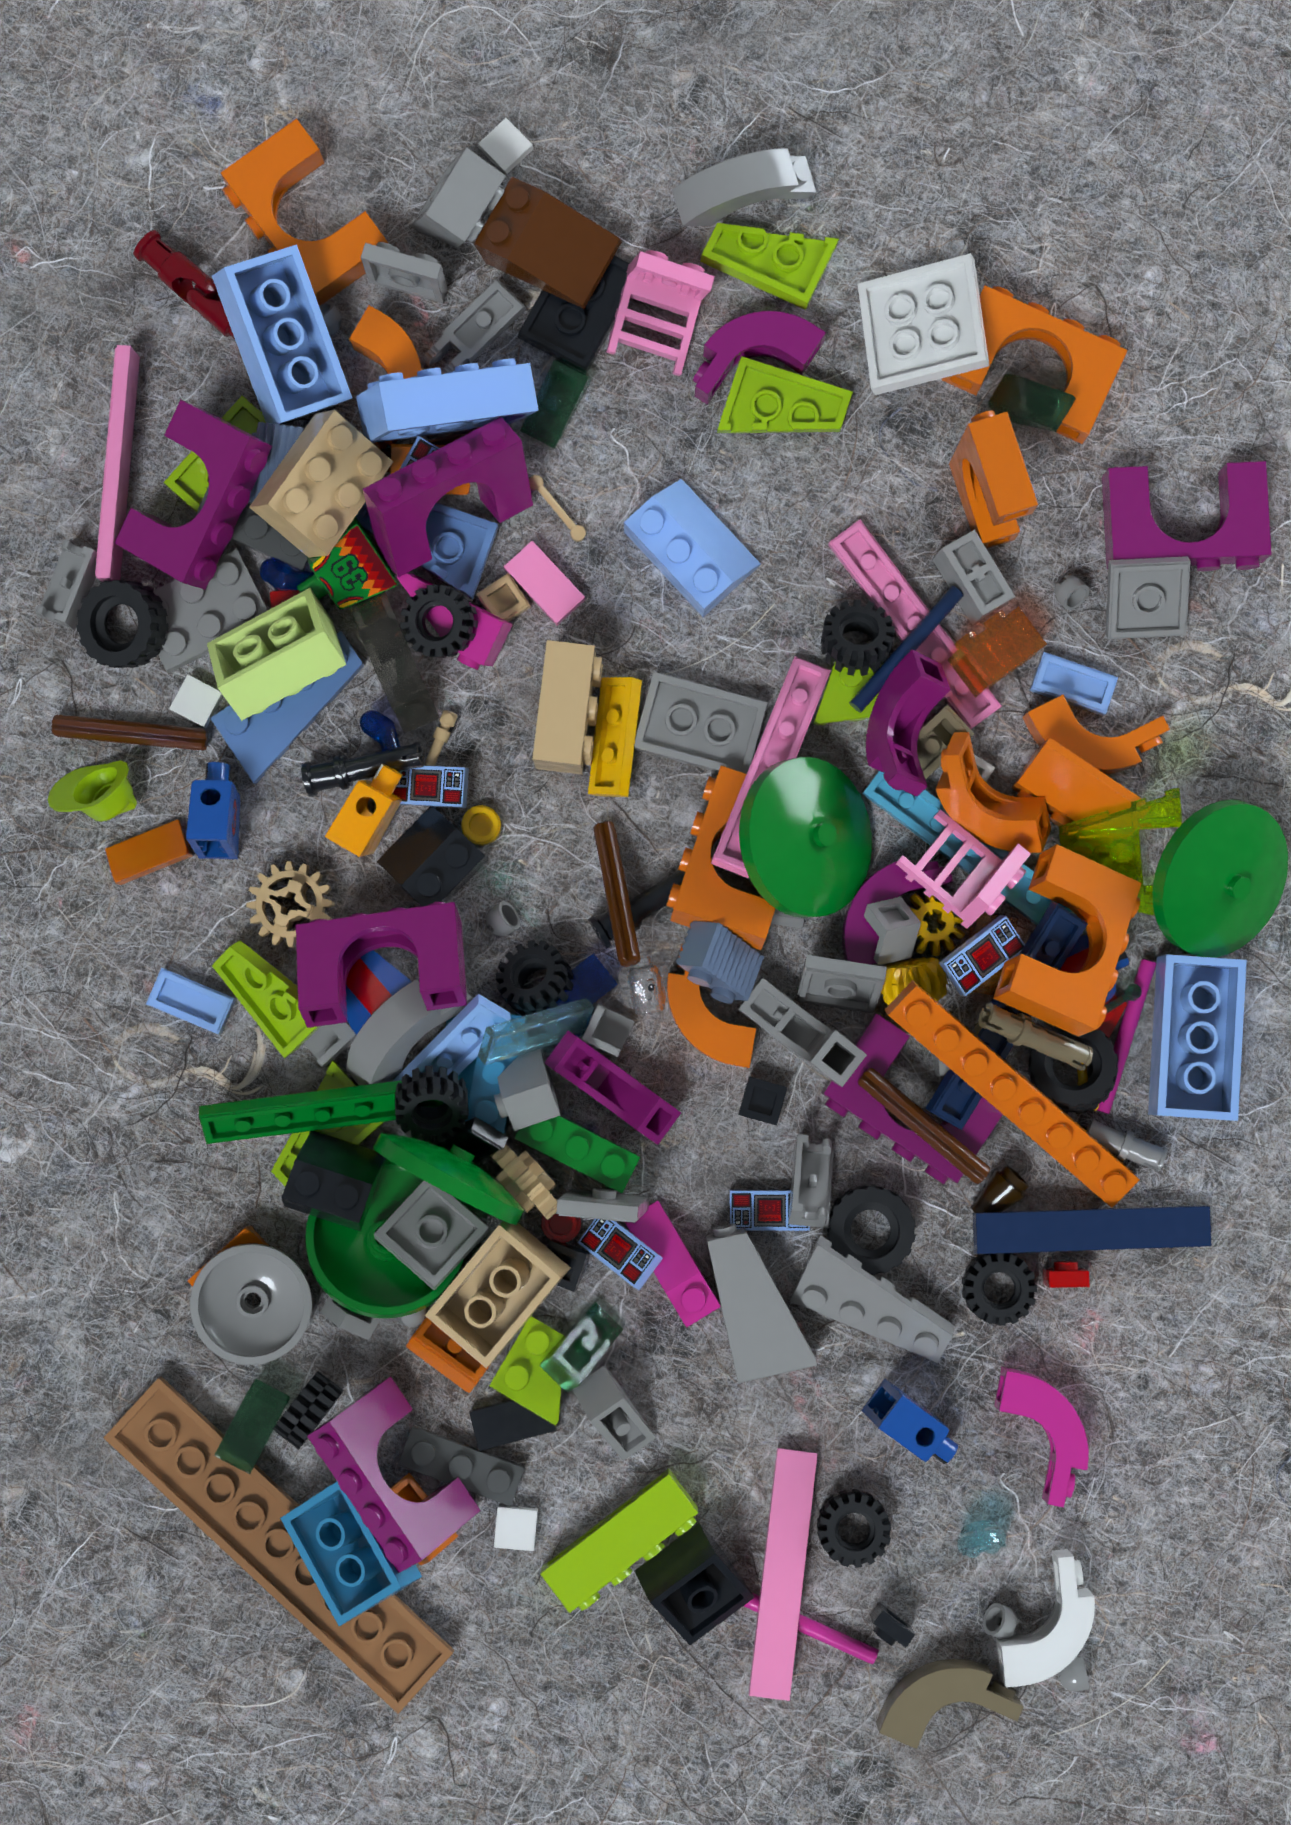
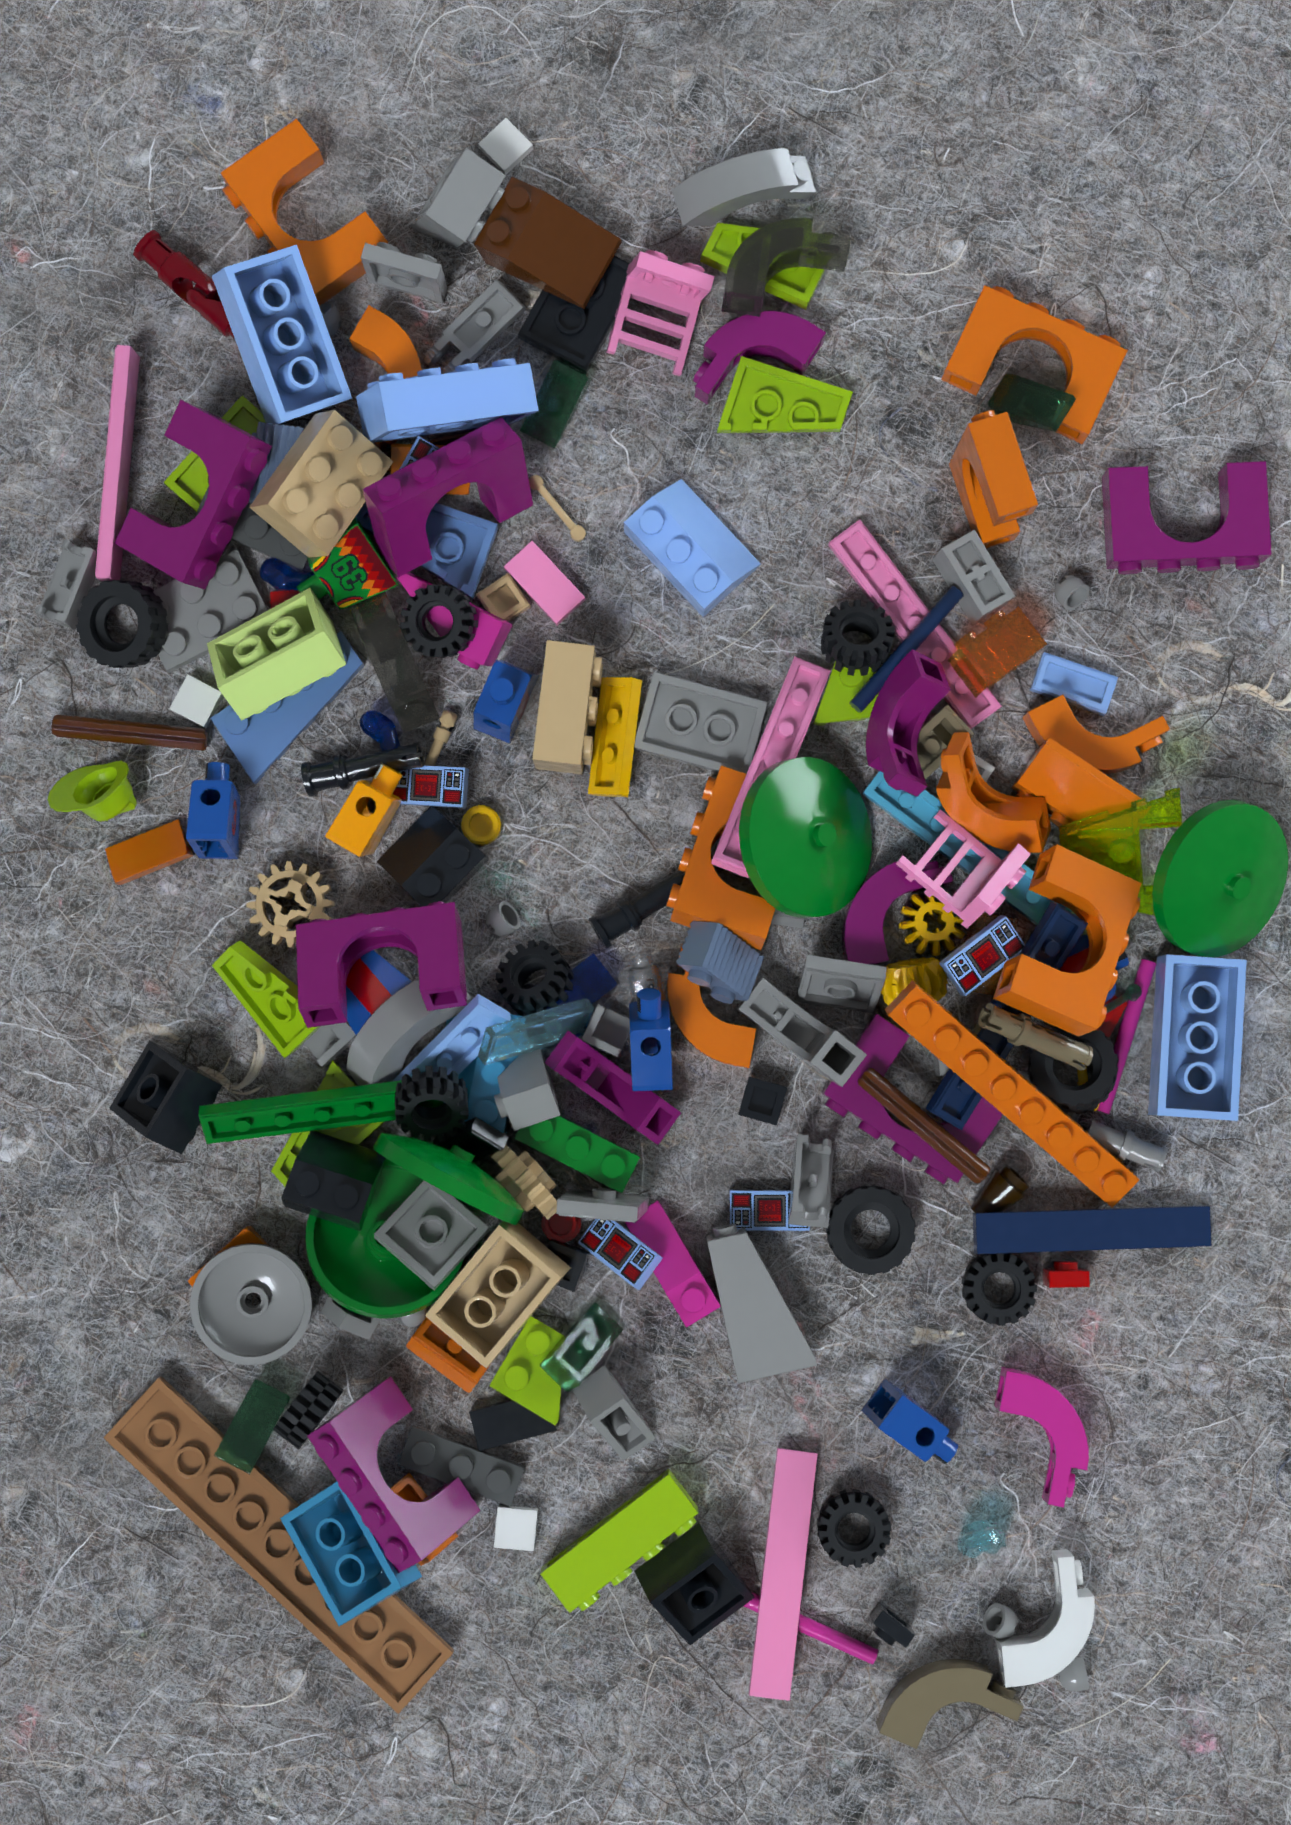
light blue tile [146,968,236,1035] -> none
reddish brown axle [593,821,641,967] -> none
light grey wing [790,1235,955,1363] -> none
white plate [857,253,990,395] -> none
light grey panel [864,897,921,965] -> none
light grey plate [1105,556,1191,639] -> none
none -> black slope [109,1040,222,1154]
none -> blue torso [473,660,539,744]
none -> blue torso [629,988,673,1091]
none -> clear smoke arch [721,218,851,317]

